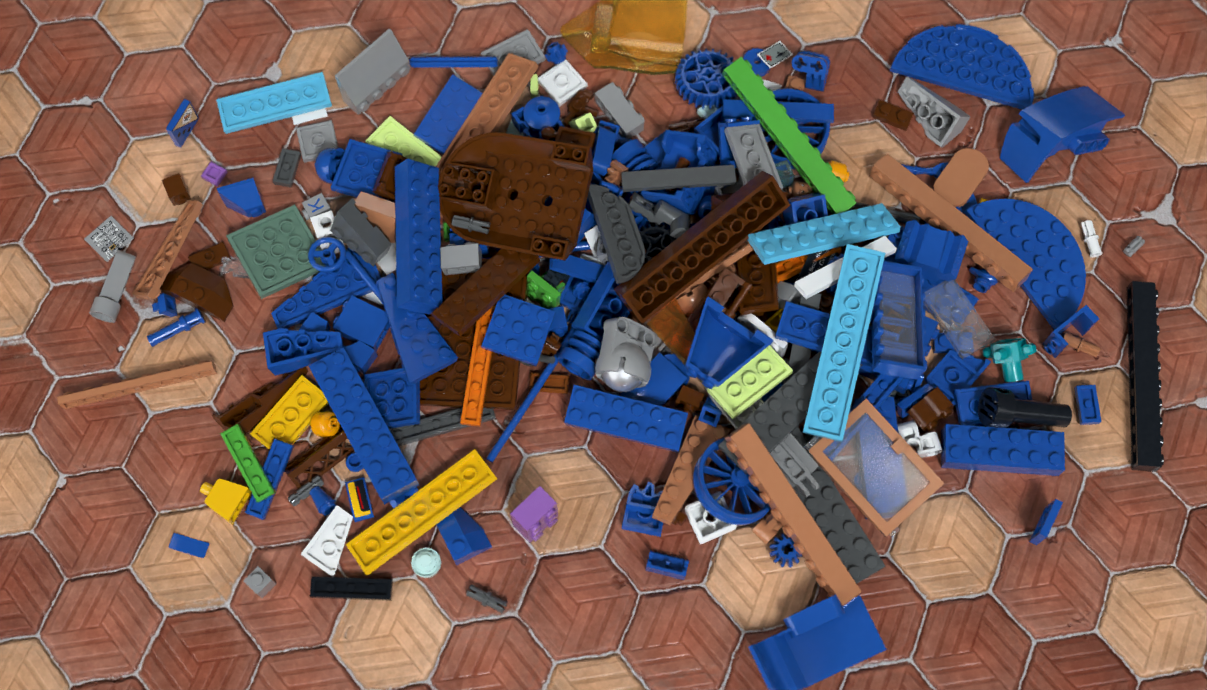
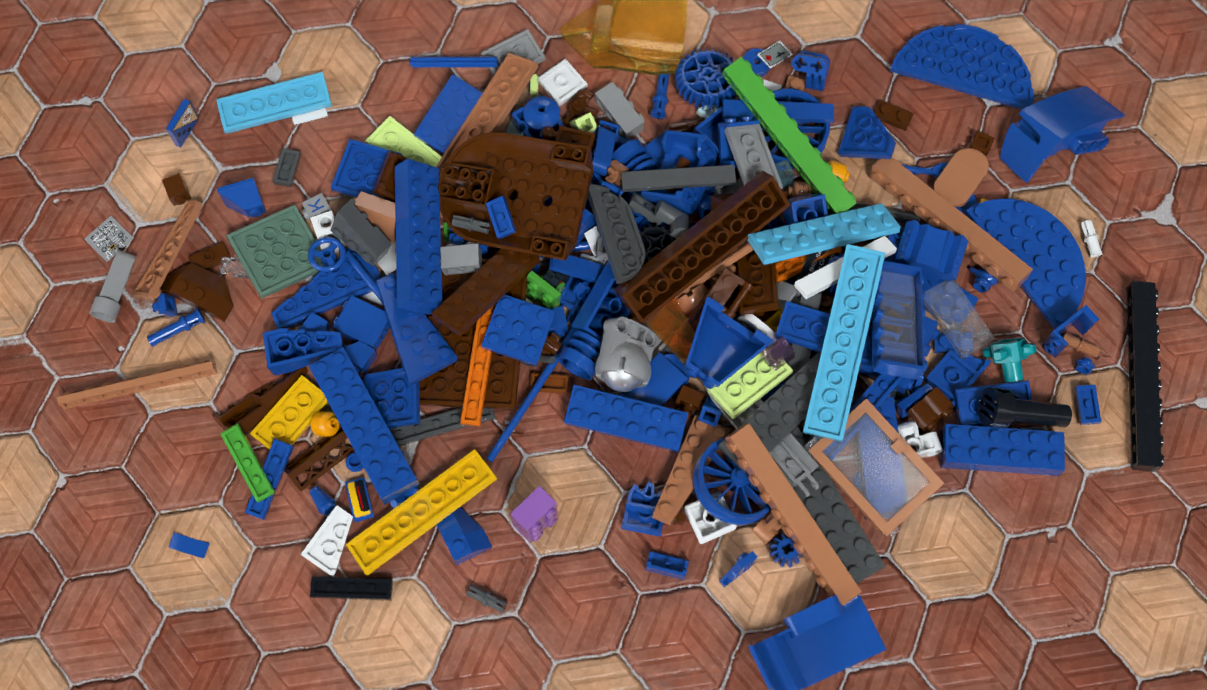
yellow torso [200,478,252,525] -> none
medium lavender tile [201,162,228,187] -> none
light grey brick [243,566,276,598] -> none
dark grey axle [288,475,324,506] -> none
light grey tile [296,120,338,163] -> none
blue cylinder [315,147,345,184] -> none
light grey slope [335,29,411,115] -> none
light aqua plate [411,548,441,578] -> none
blue gear [545,42,568,64] -> none
light grey wedge [898,76,971,148] -> none
blue tile [1029,499,1063,545] -> none
light grey piece [1123,236,1145,257] -> none
none -> blue plate [486,196,517,239]
none -> blue pin [650,65,670,119]
none -> blue wing [719,551,758,587]
none -> clear purple brick [763,337,795,371]
none -> blue plate [838,106,896,159]
none -> reddish brown plate [970,131,995,156]
none -> blue plate [1076,357,1095,374]

